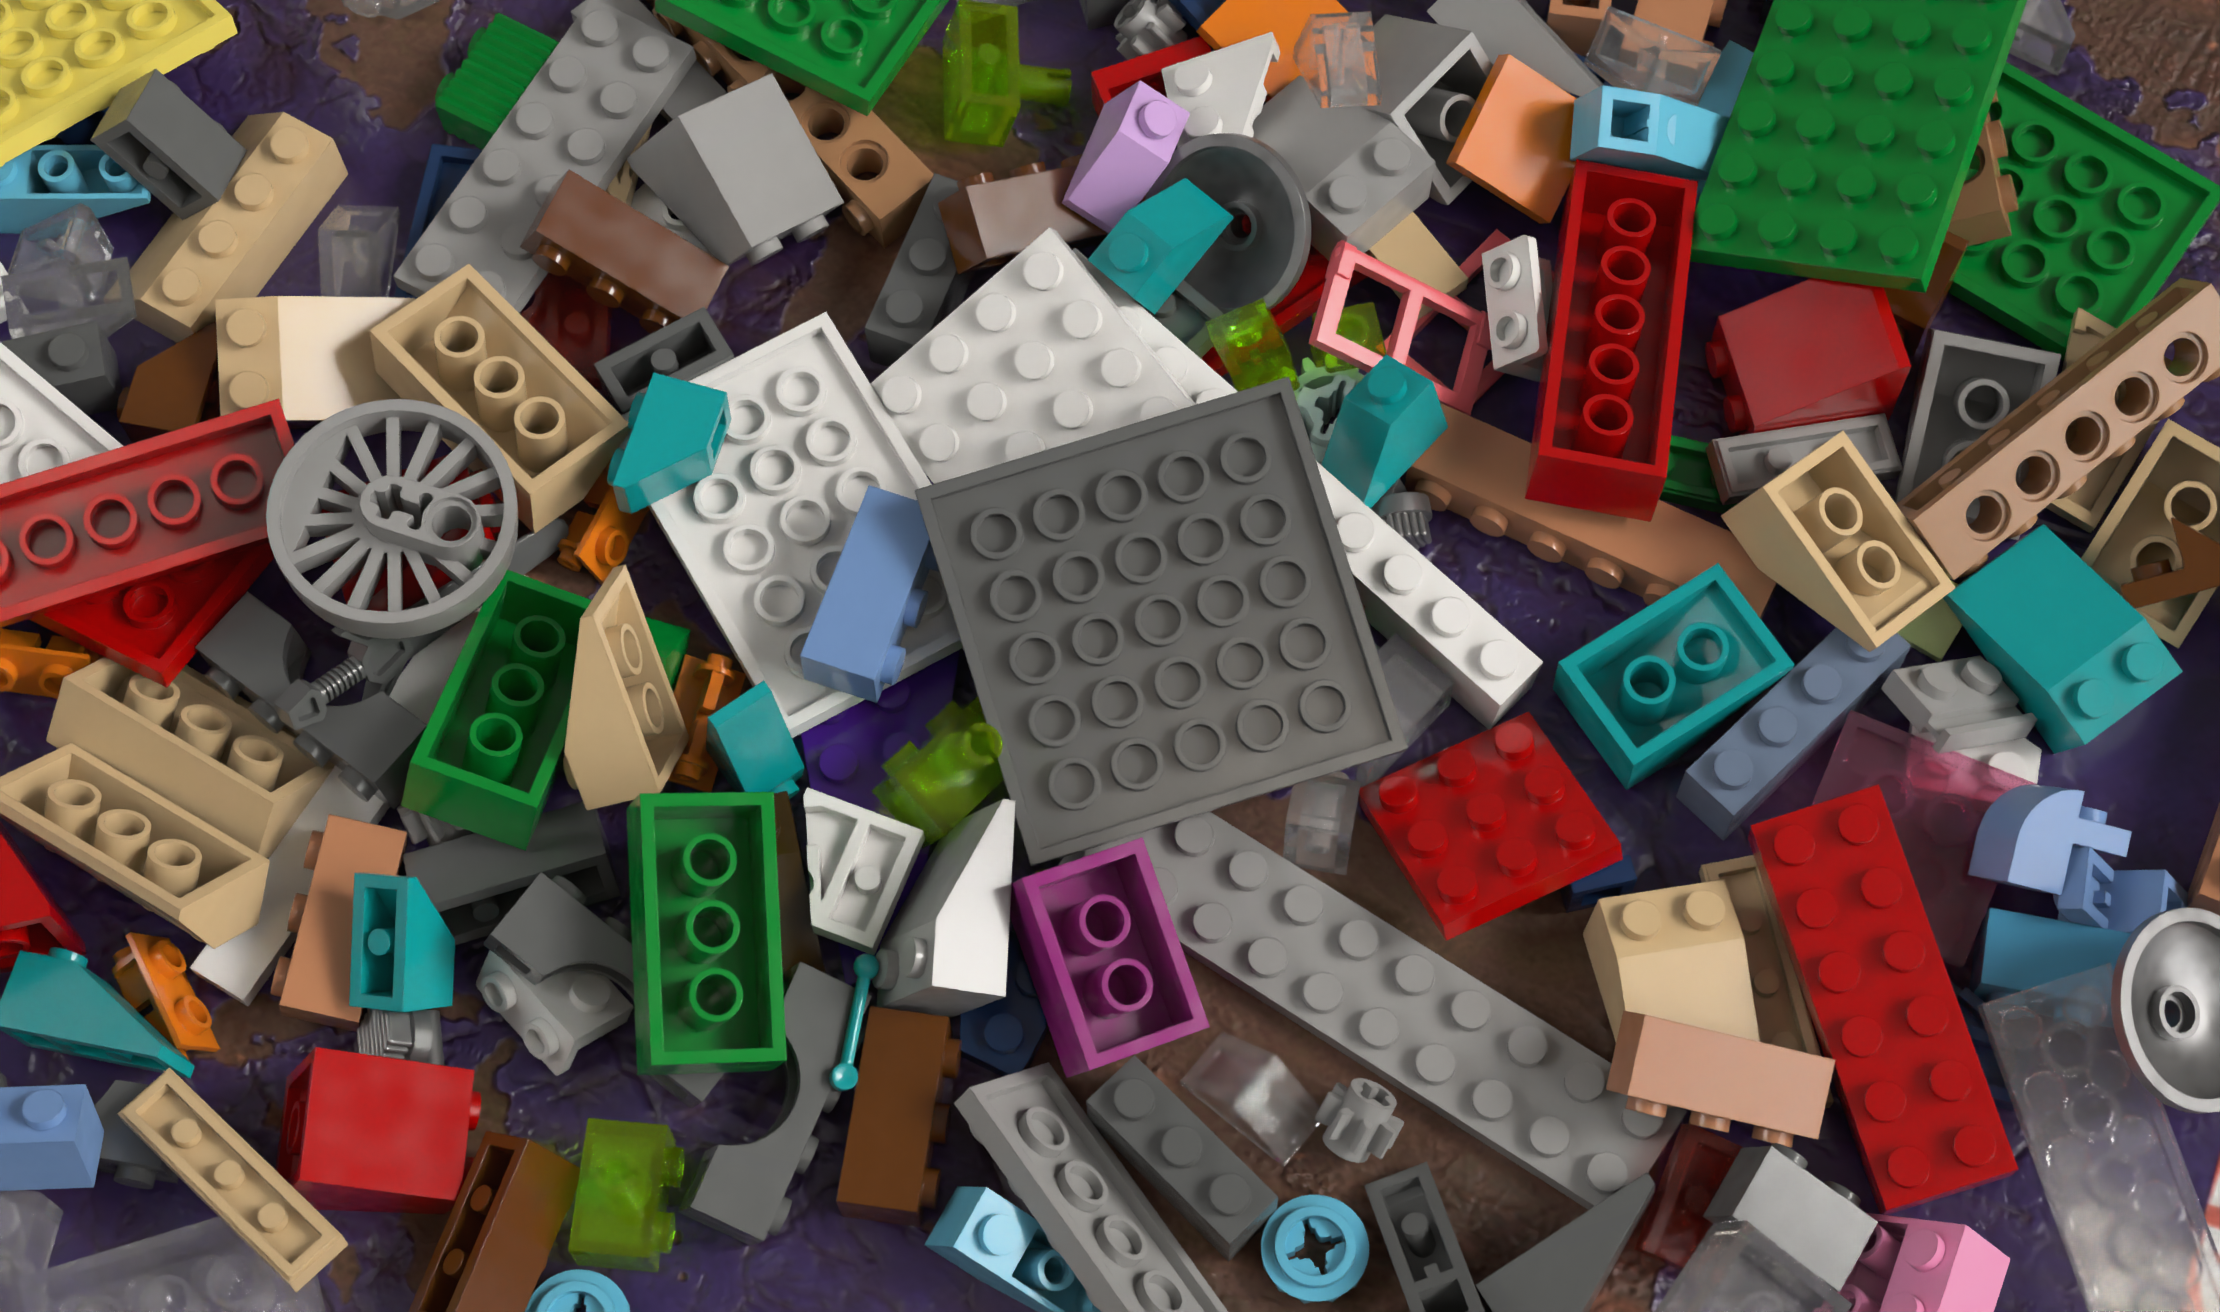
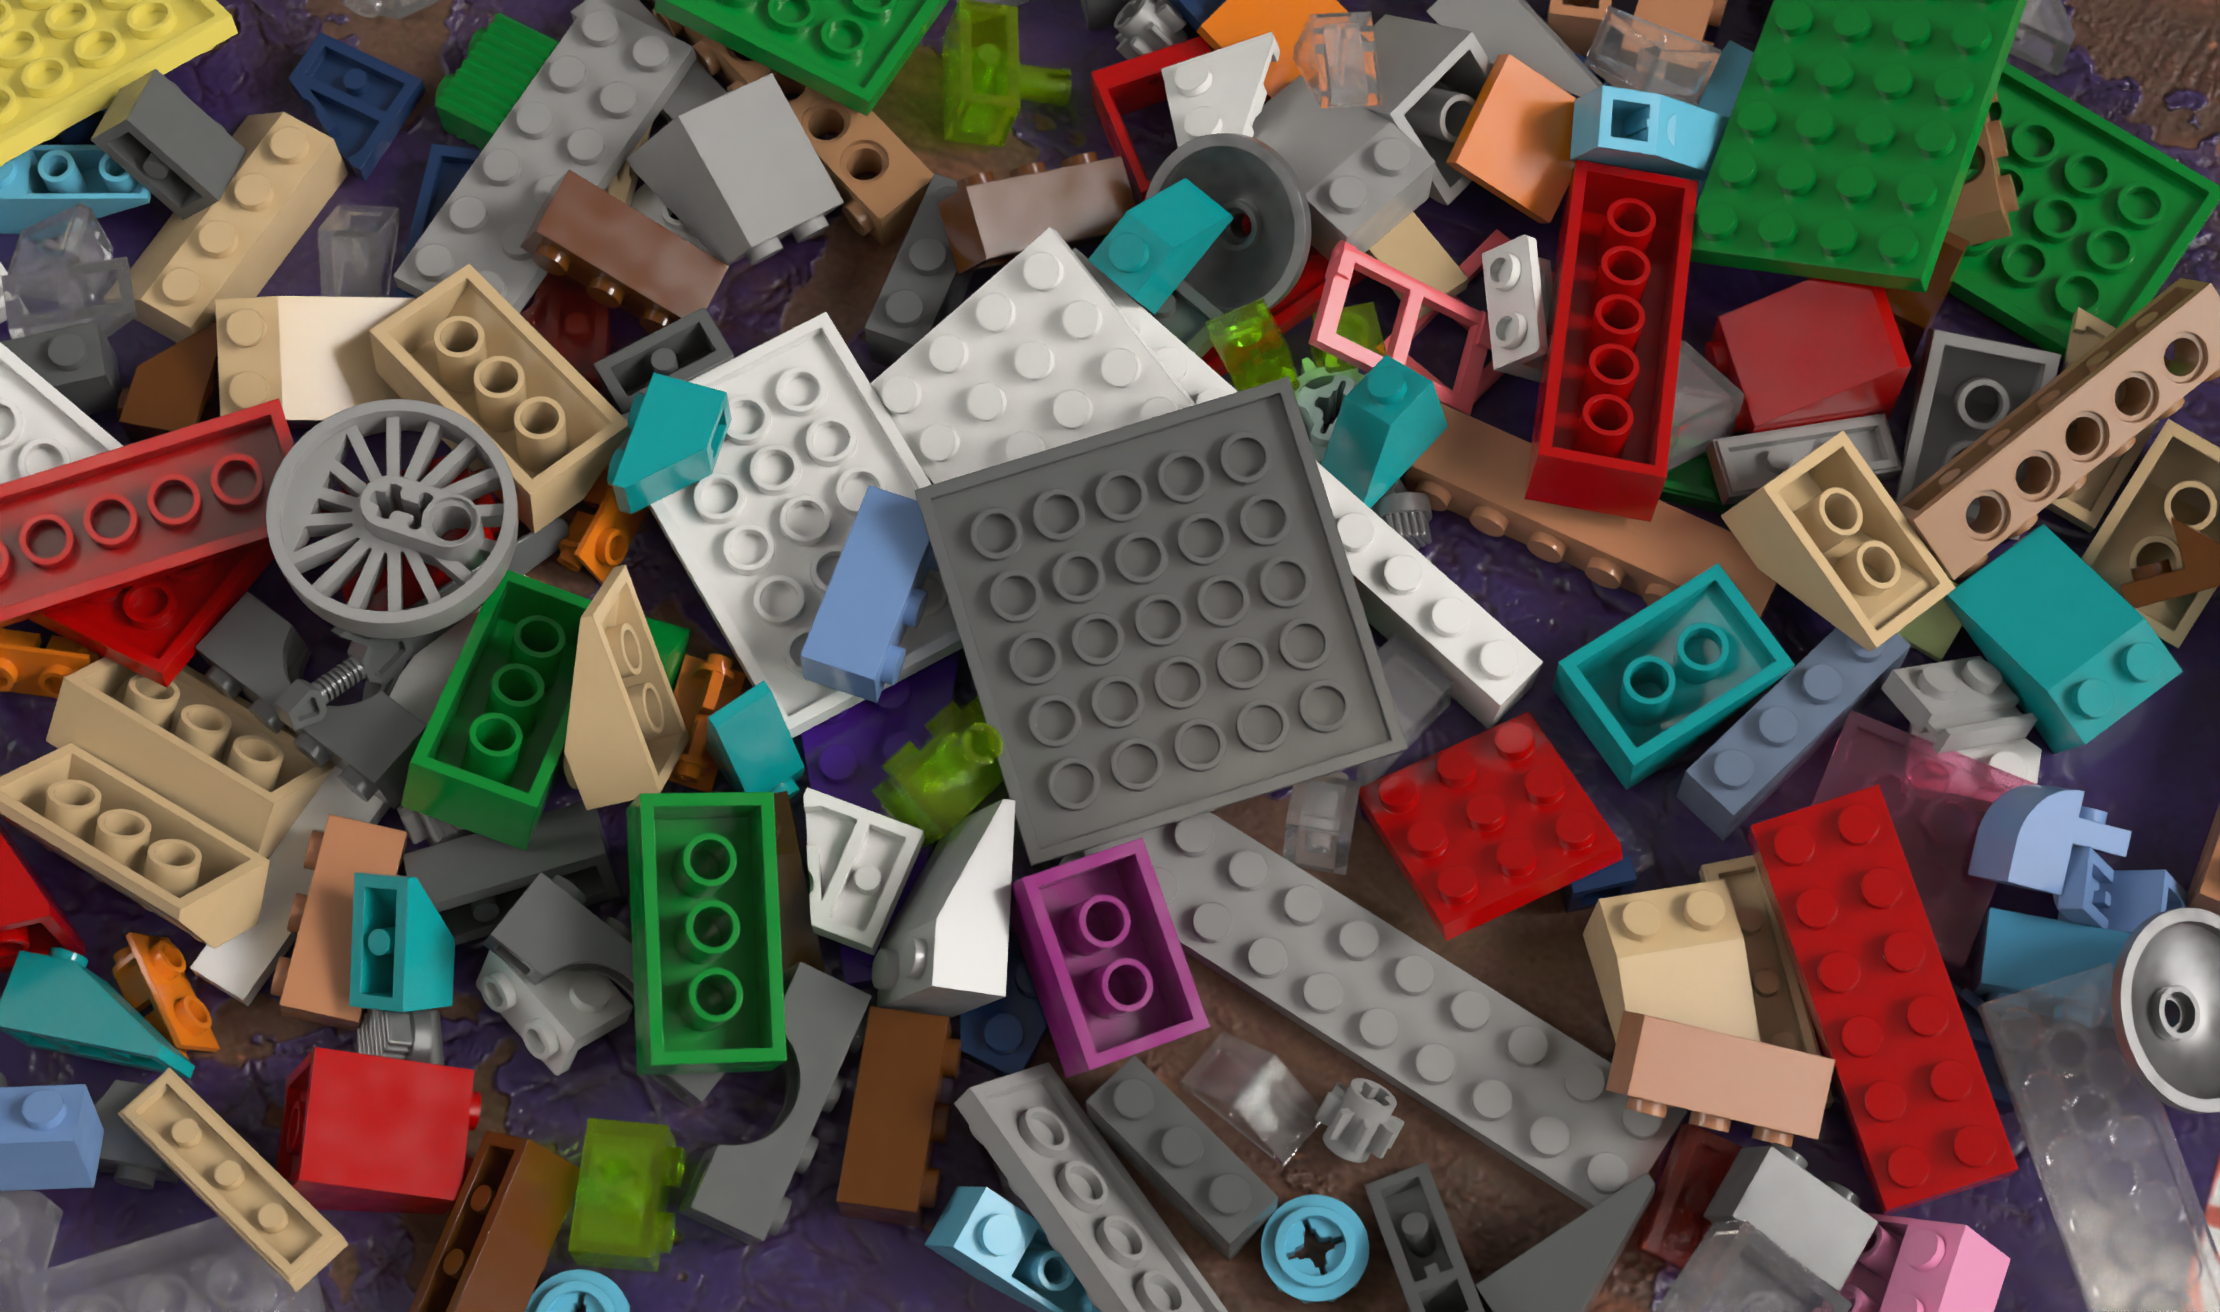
teal hinge [829,954,879,1091] -> none
lavender slope [1062,80,1190,233] -> none
none -> dark blue wing [288,32,426,182]
none -> clear slope [1667,340,1745,471]

